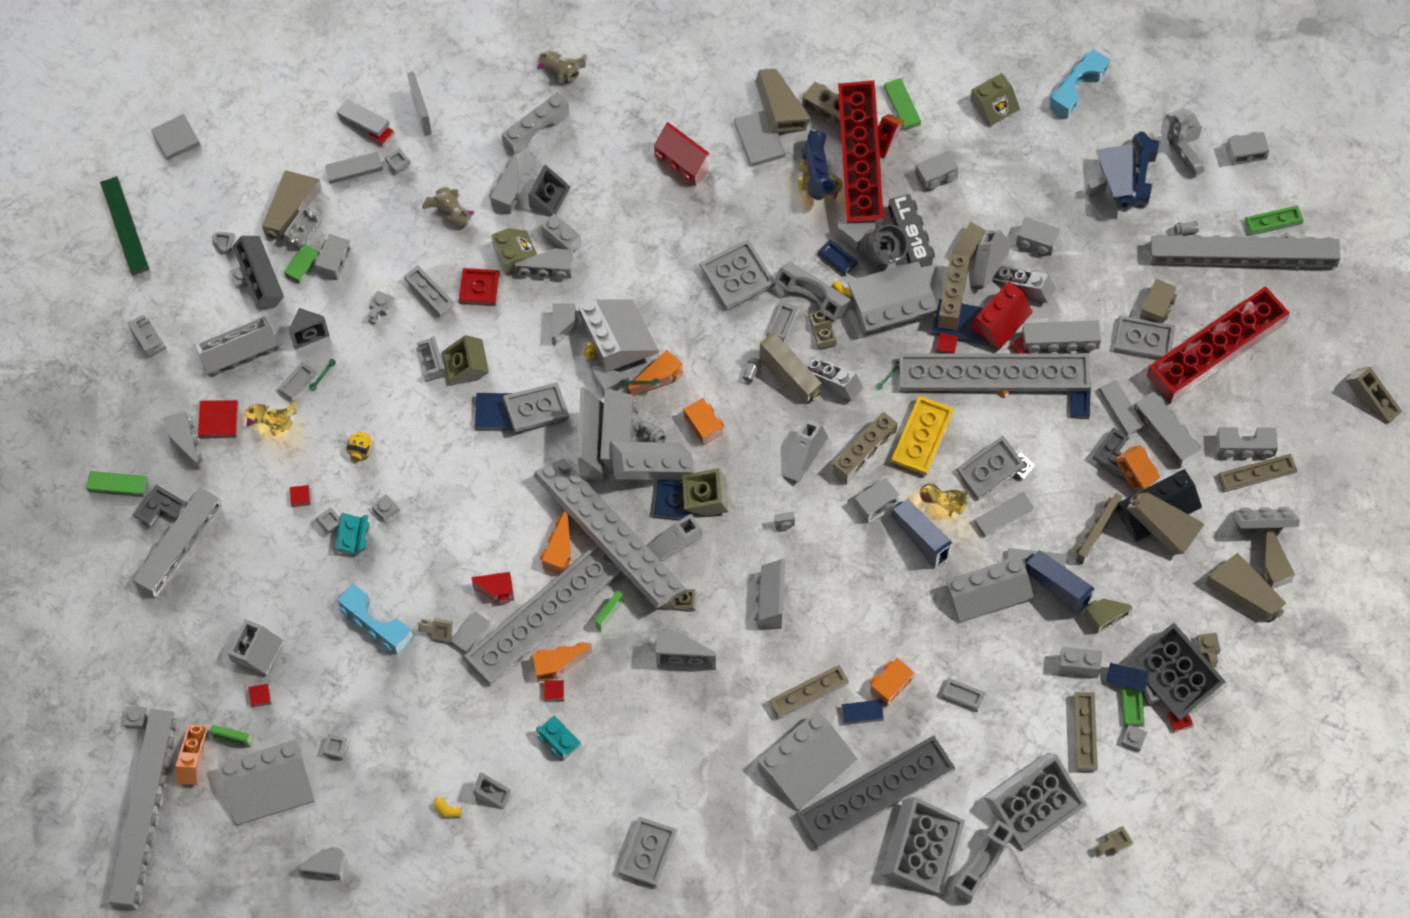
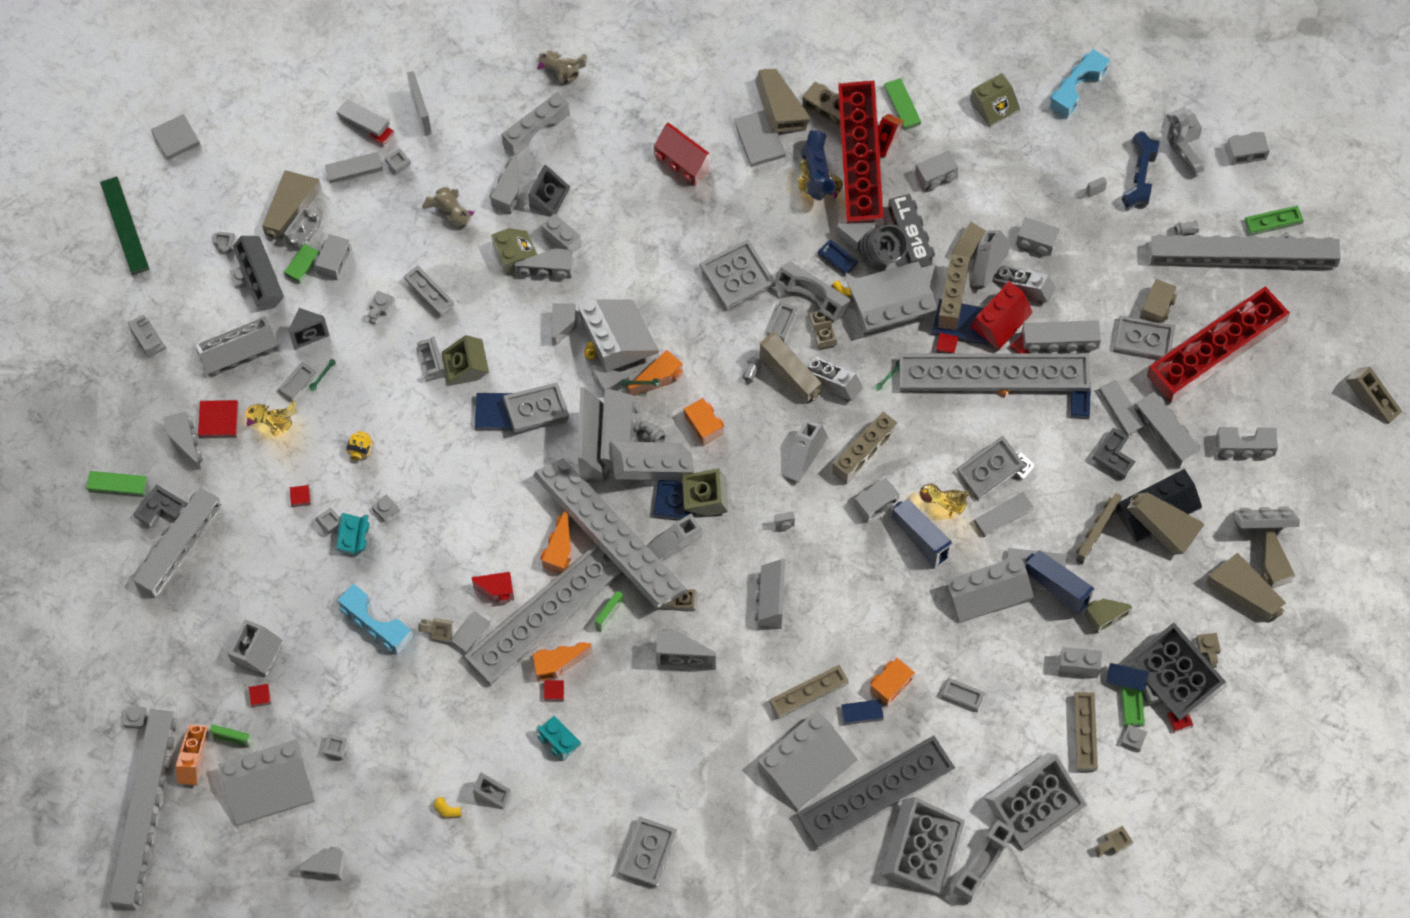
red tile [459,268,500,306] -> none
yellow plate [891,395,955,476] -> none
slope [1096,144,1136,209] -> none
orange brick [1115,445,1160,491] -> none
dark tan tile [1218,454,1298,493] -> none

